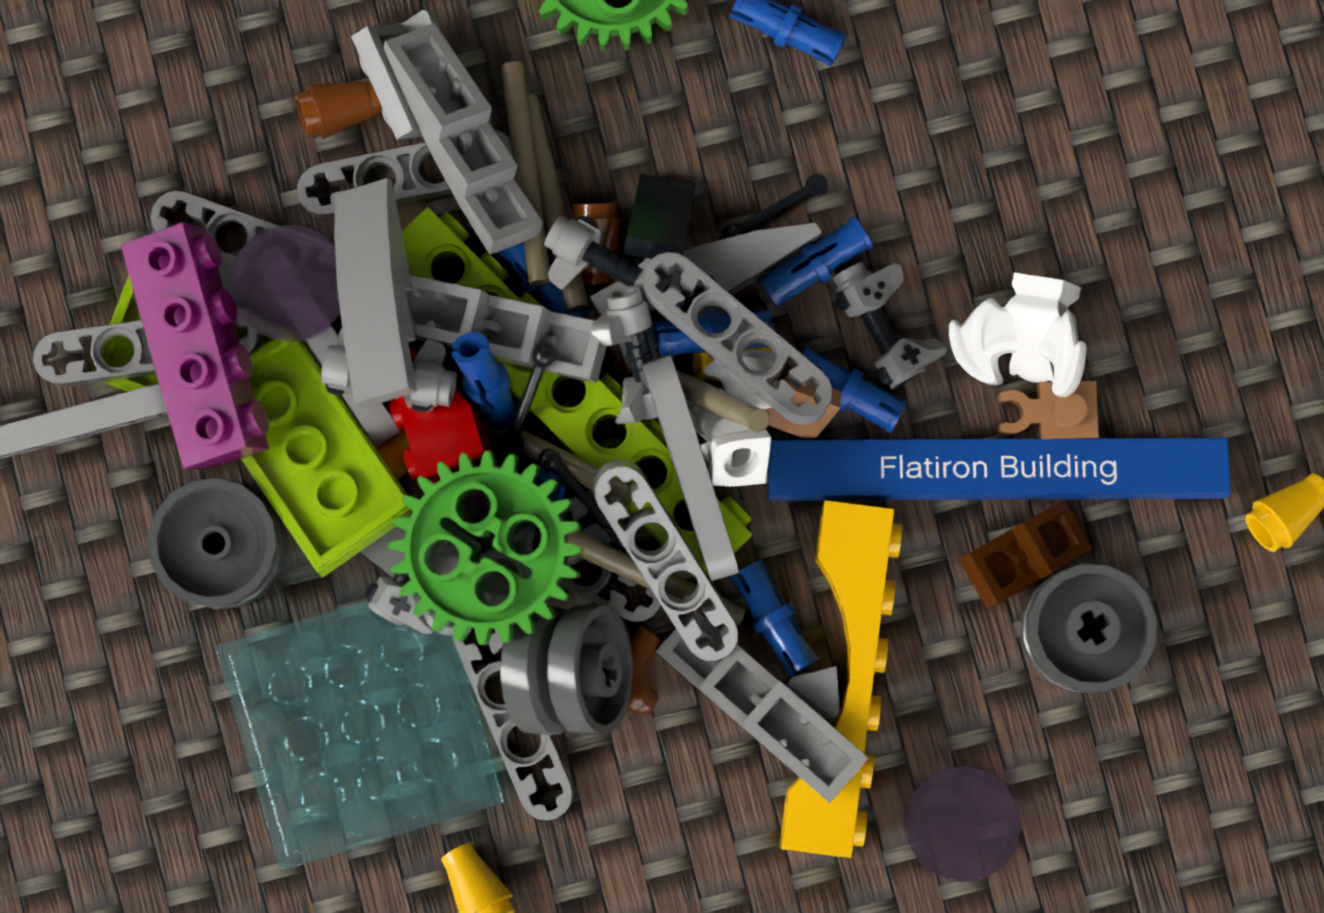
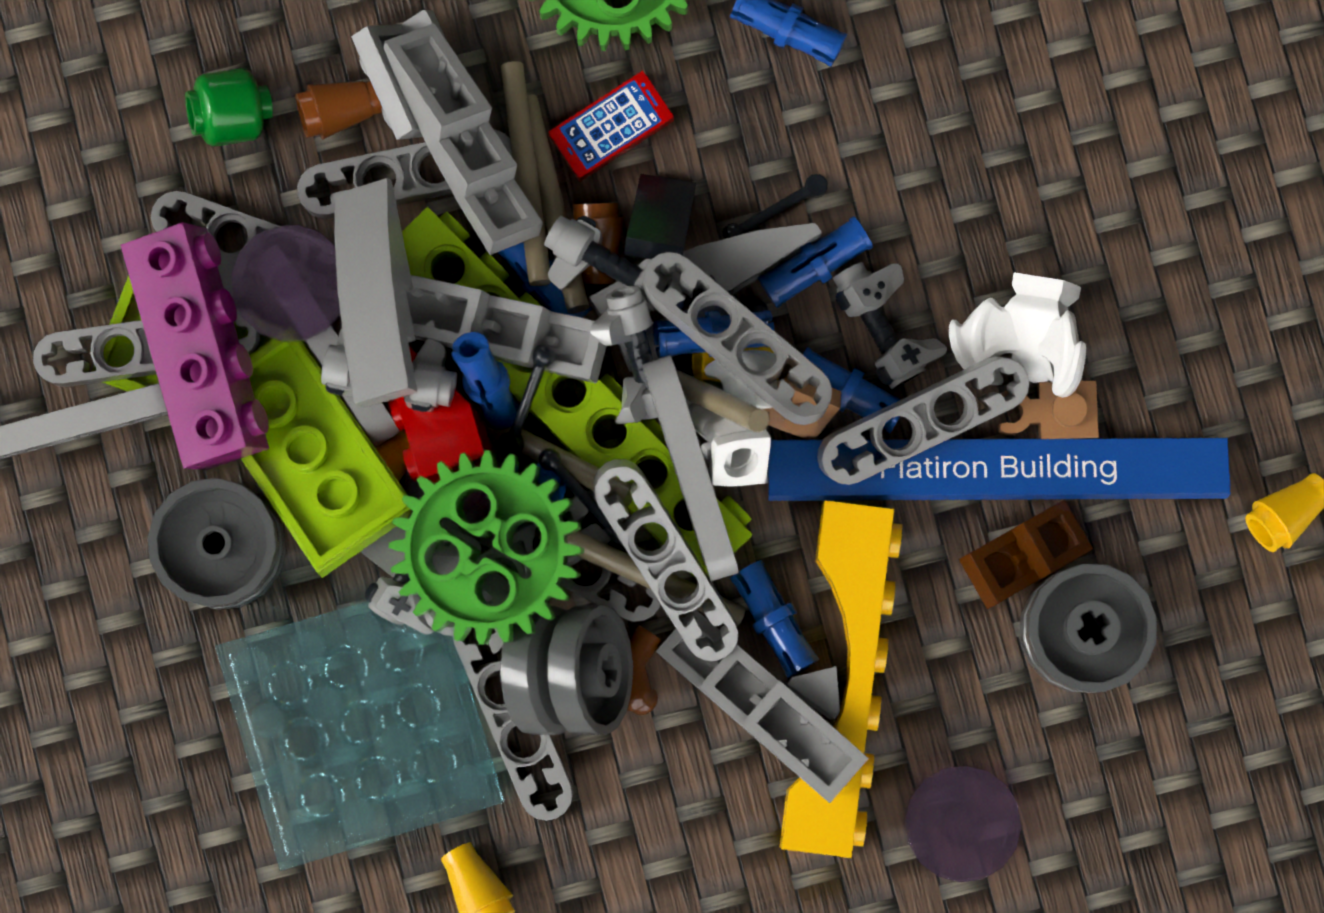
none -> green head [185,68,273,147]
none -> tile [548,70,674,182]
none -> light grey beam [817,356,1029,485]

